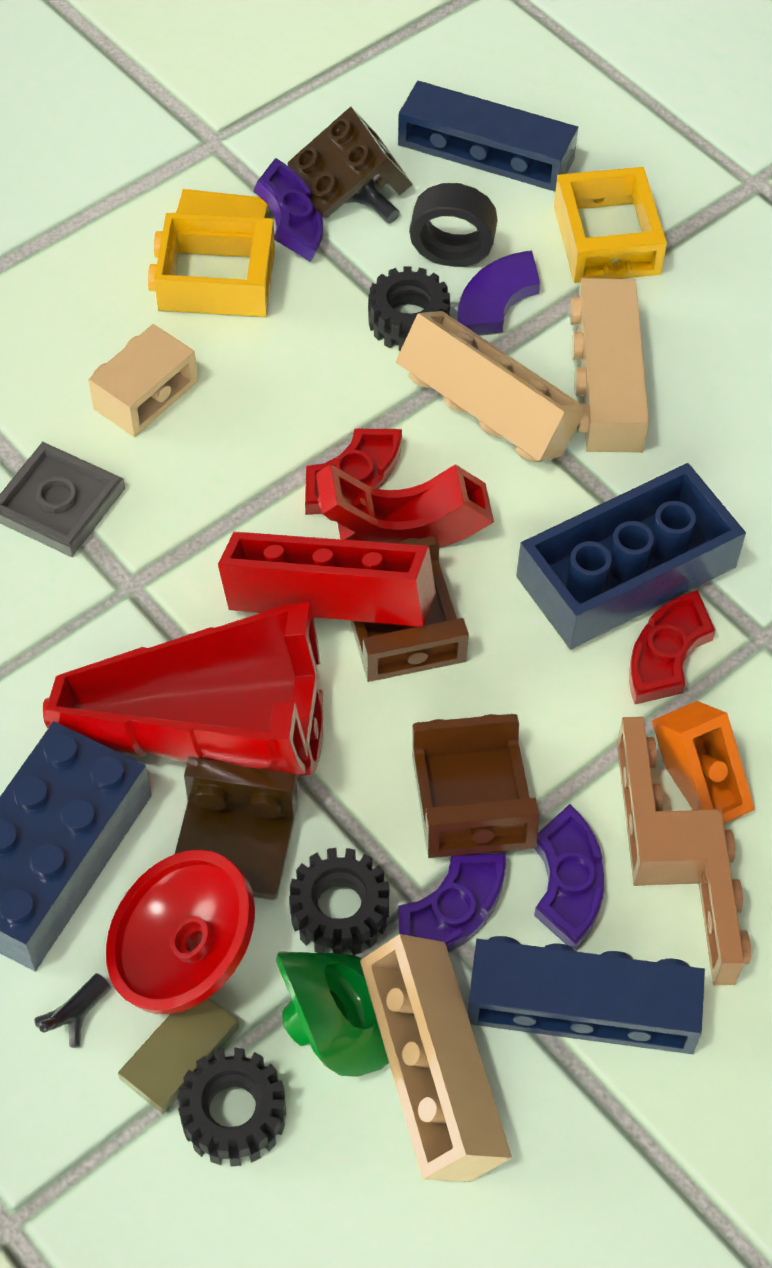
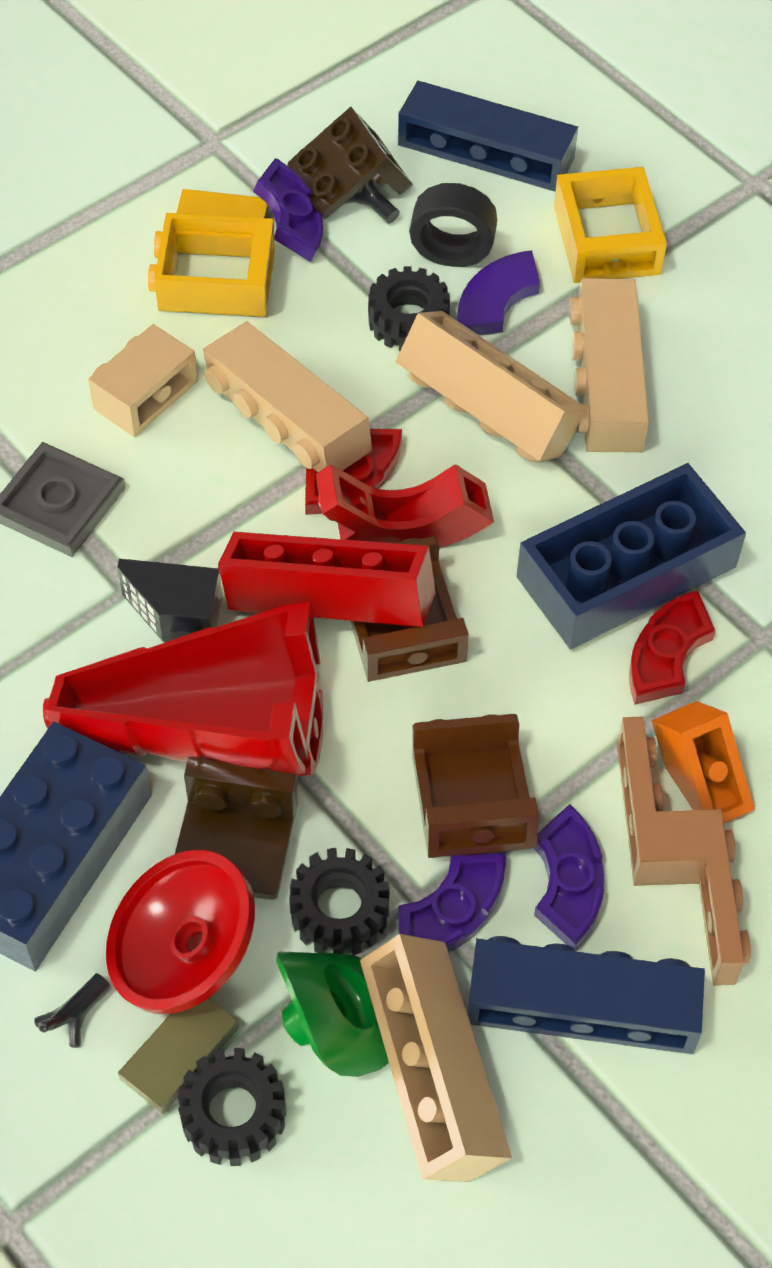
none -> black slope [117,558,223,642]
none -> tan brick [203,321,372,472]

